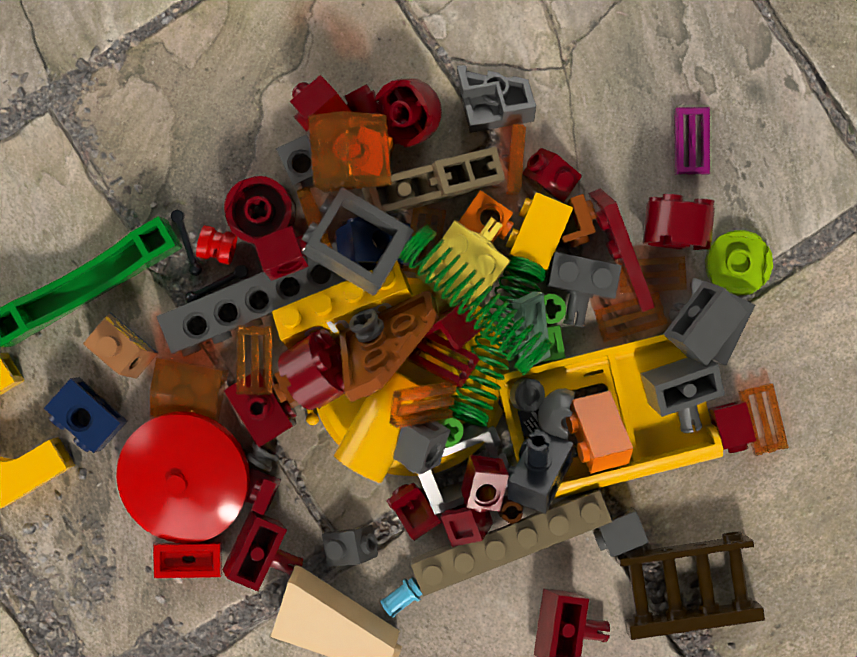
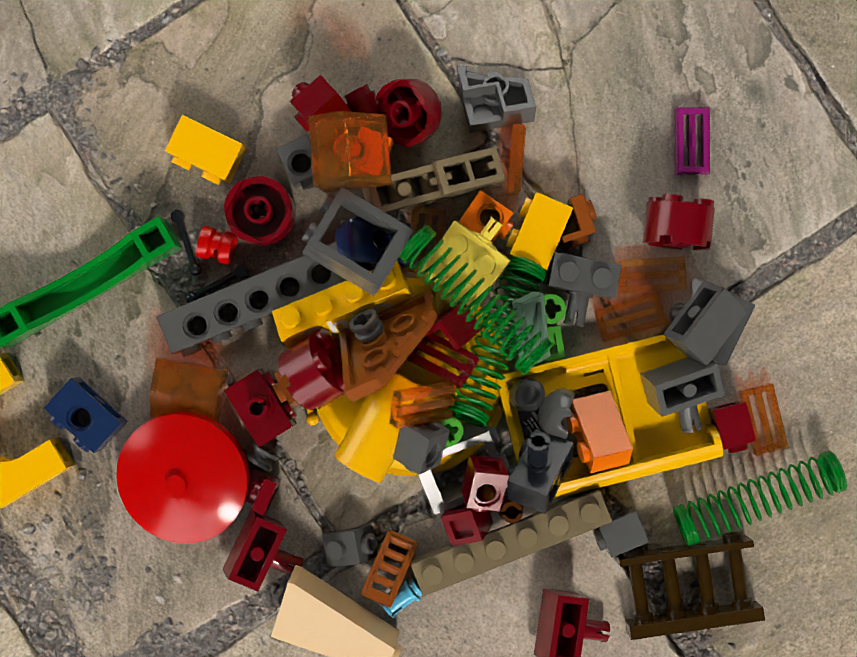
medium nougat torso [83,313,159,379] -> none
red piece [153,542,222,578] -> none
clear orange tile [236,325,272,395] -> none
dark red brick [253,226,309,281] -> none
clear orange tile [296,187,334,250] -> none
dark red bracket [386,482,442,541] -> none
dark red bracket [522,148,582,203] -> none
dark red wing [588,188,655,312] -> none
lime tile [705,230,773,296] -> none
none -> yellow brick [165,115,247,185]
none -> dark orange slope [360,530,419,608]
none -> green piece [673,450,848,547]

